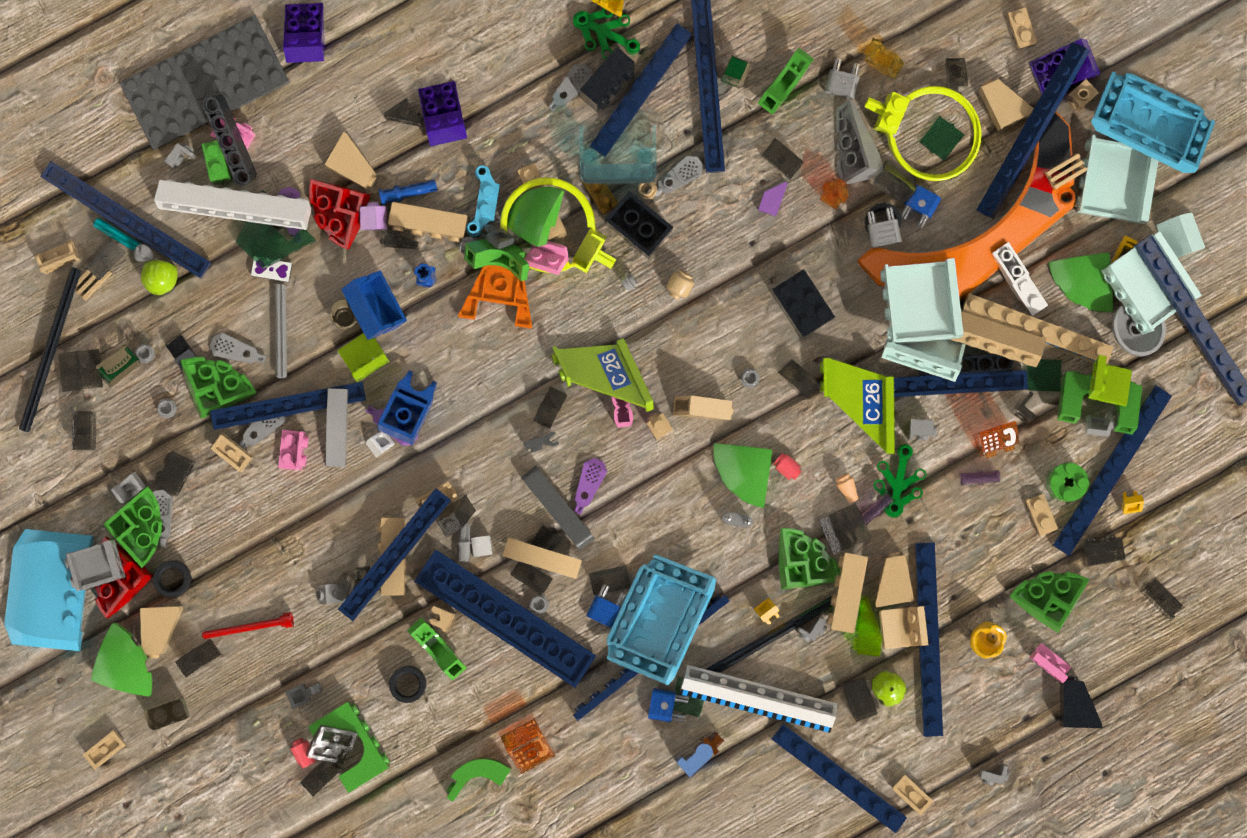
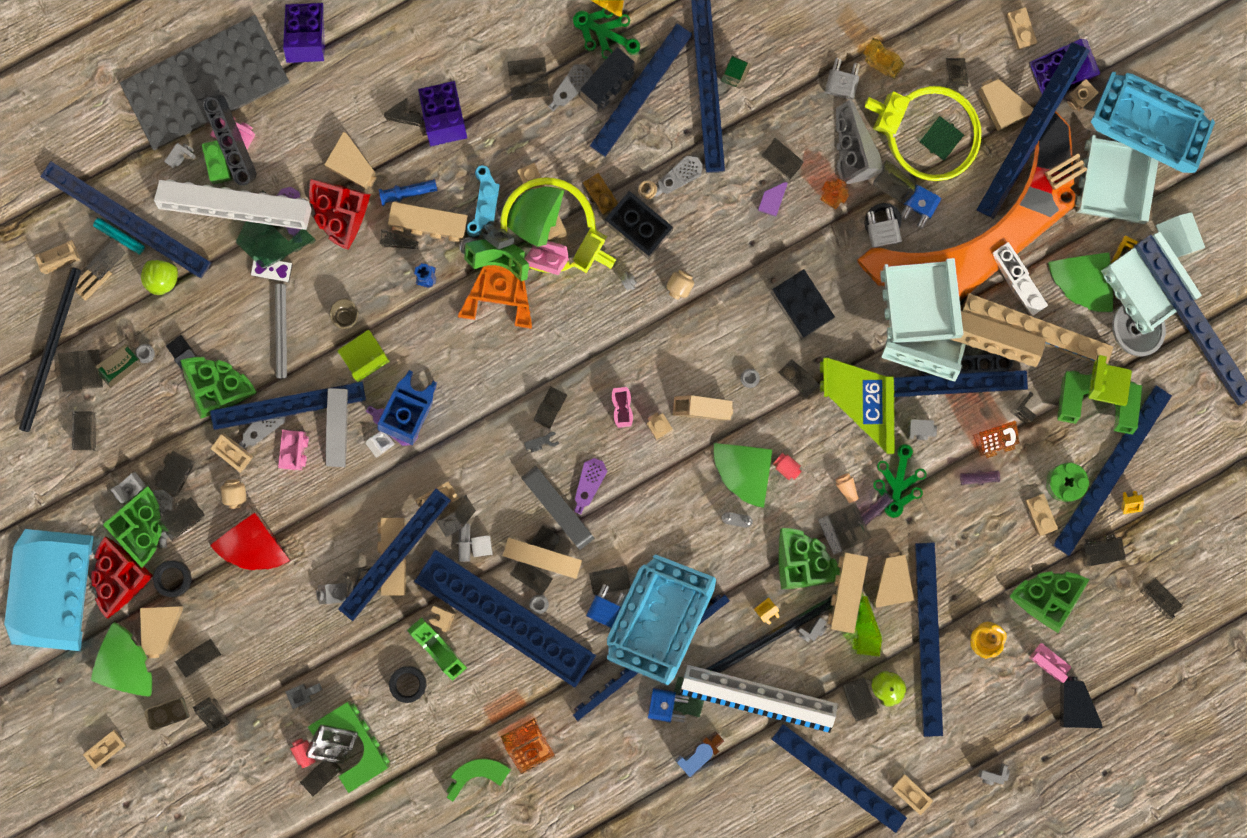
light grey panel [65,540,125,591] -> none
light grey plate [134,244,153,263] -> none
light grey plate [157,399,177,418] -> none
red piece [202,612,294,639] -> none
light grey piece [209,332,266,364] -> none
blue piece [341,270,407,340] -> none
lavender brick [360,202,387,230] -> none
lime piece [551,338,654,412] -> none
clear light blue windscreen [579,125,657,184] -> none
bright green arch [758,48,814,115] -> none
tan bracket [879,606,928,649] -> none
clear green piece [1026,359,1063,392] -> none
light grey bracket [1085,410,1116,437] -> none
none -> clear smoke brick [158,497,205,541]
none -> clear smoke slope [193,697,230,733]
none -> red brick [210,512,290,570]
none -> tan head [220,479,247,509]
none -> clear smoke slope [507,57,550,100]

